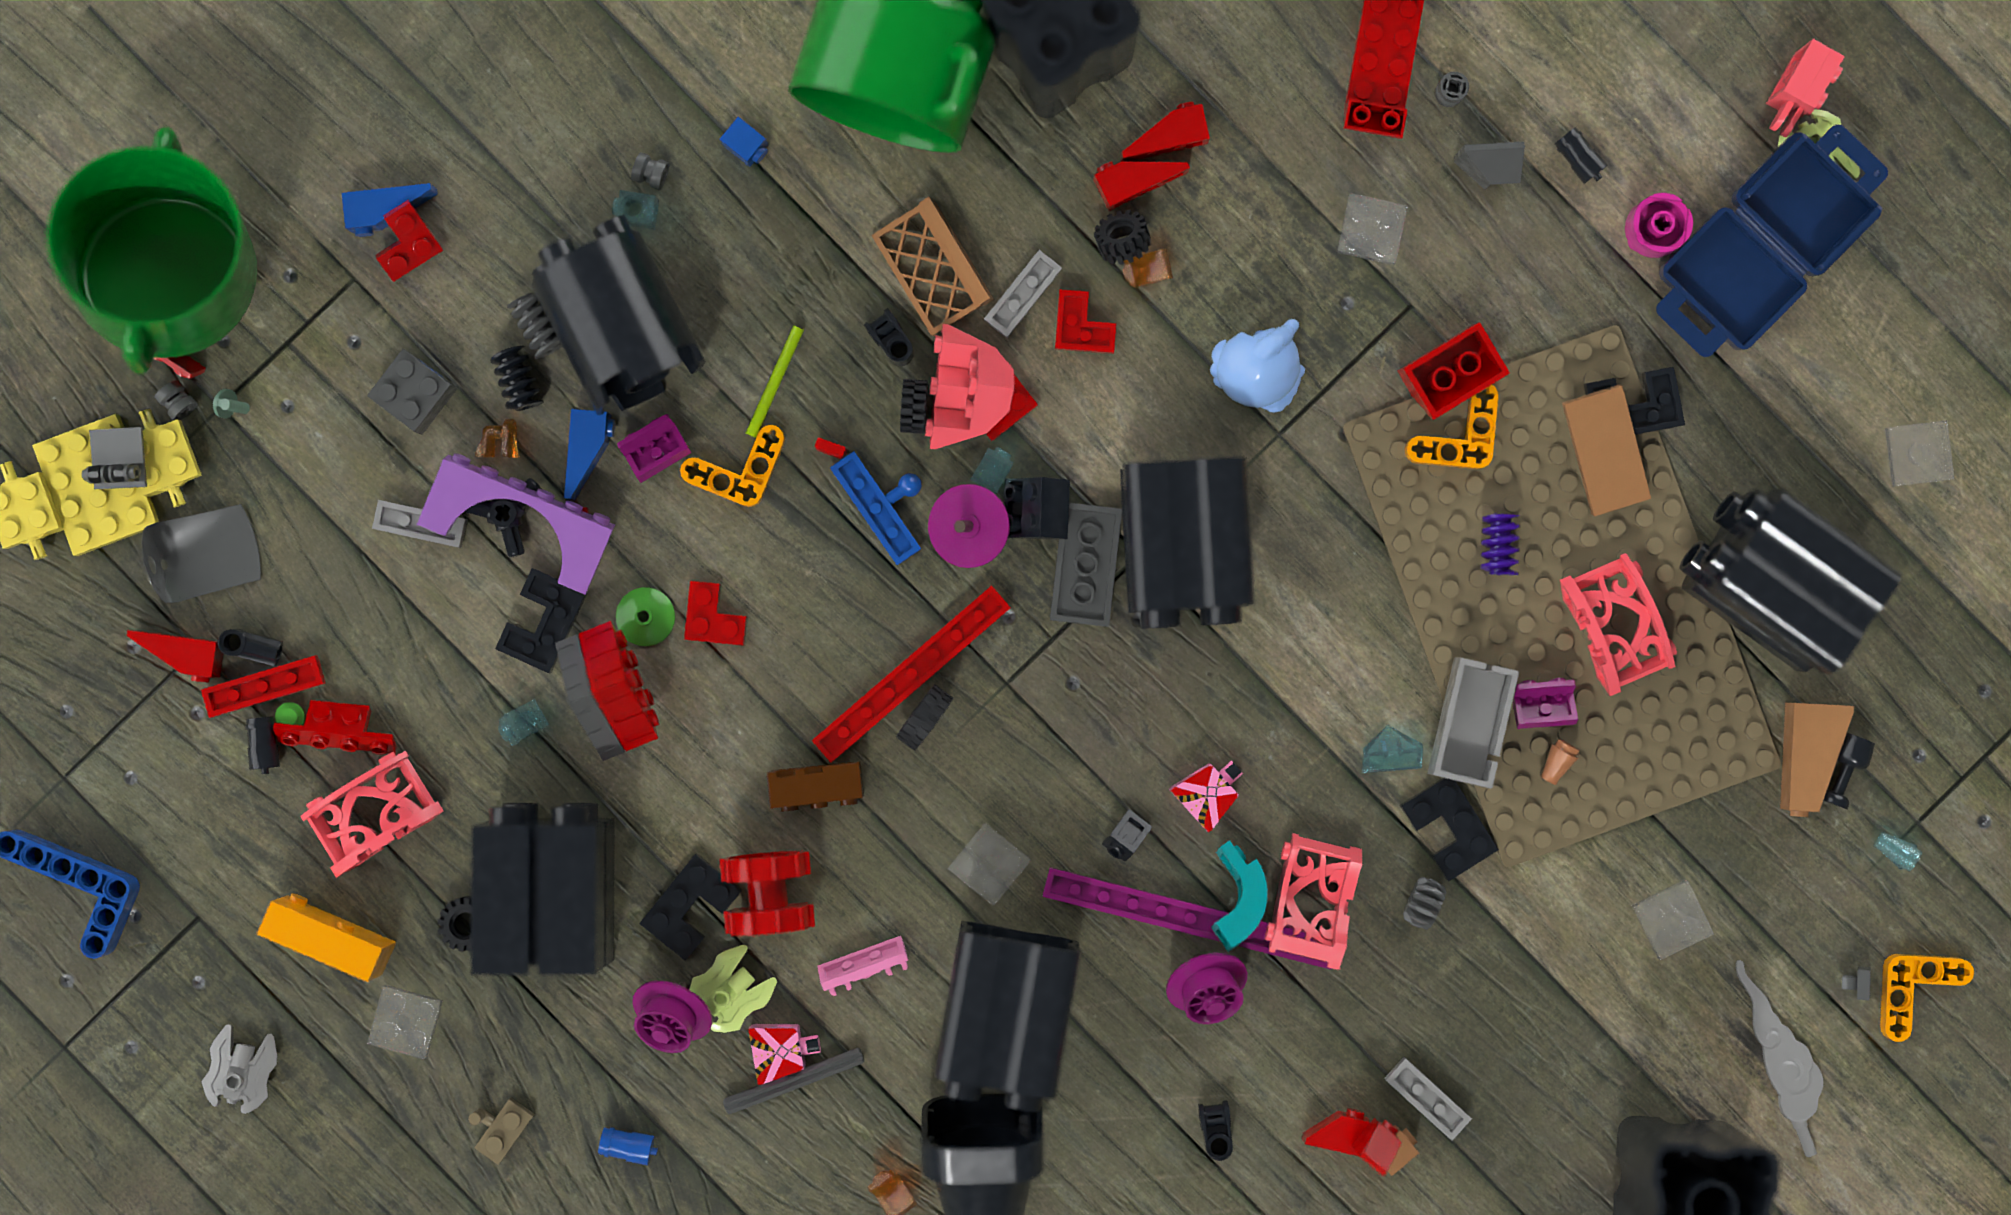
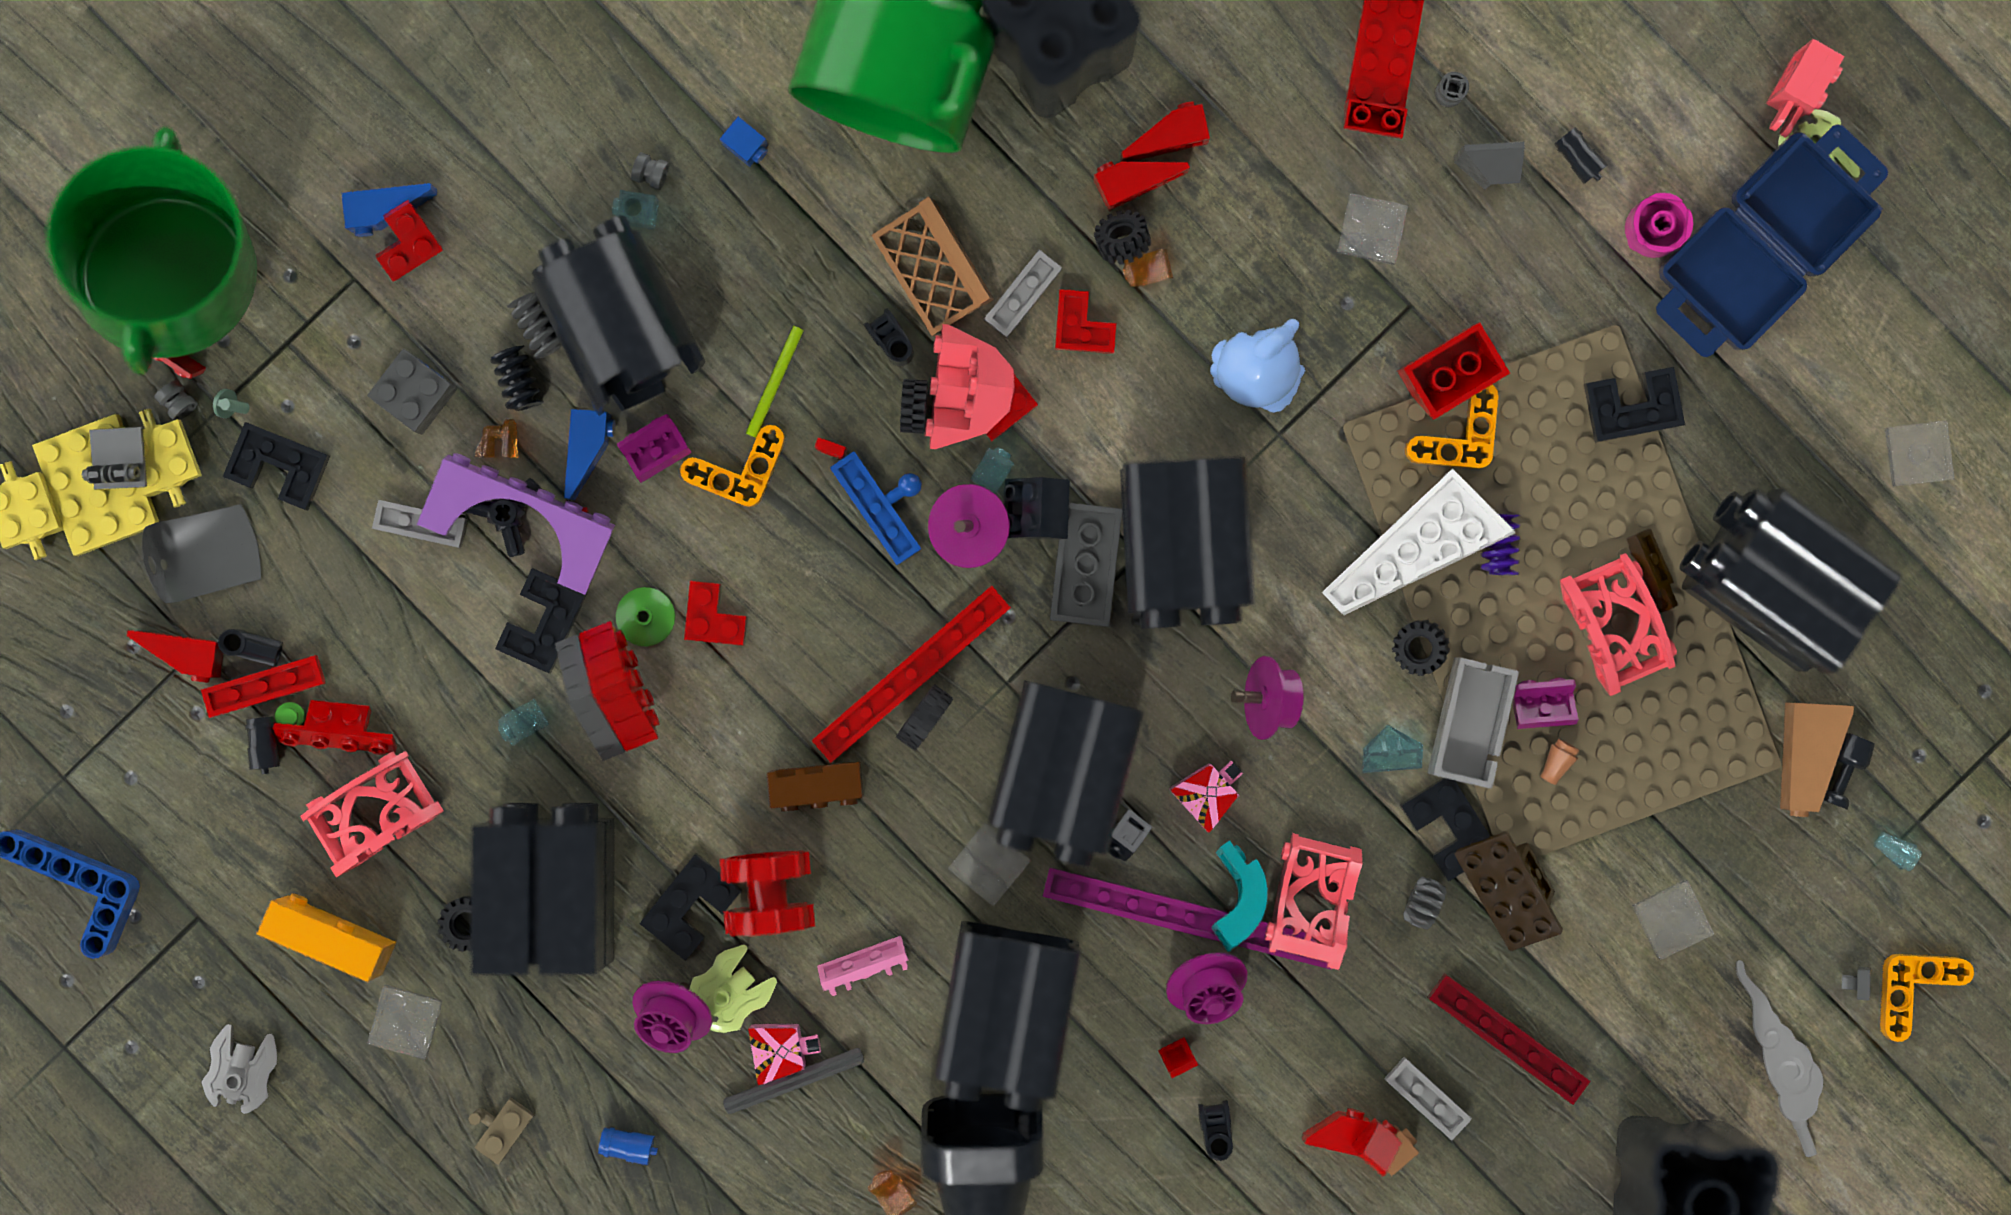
medium nougat tile [1562,385,1651,517] -> none
none -> black plate [223,422,330,511]
none -> black brick [988,680,1144,868]
none -> red plate [1158,1037,1198,1078]
none -> magenta piece [1231,656,1304,740]
none -> white wing [1322,469,1516,615]
none -> black tyre [1392,620,1450,676]
none -> dark red plate [1427,973,1591,1105]
none -> dark brown bracket [1455,832,1563,951]
none -> dark brown hinge [1627,528,1678,613]

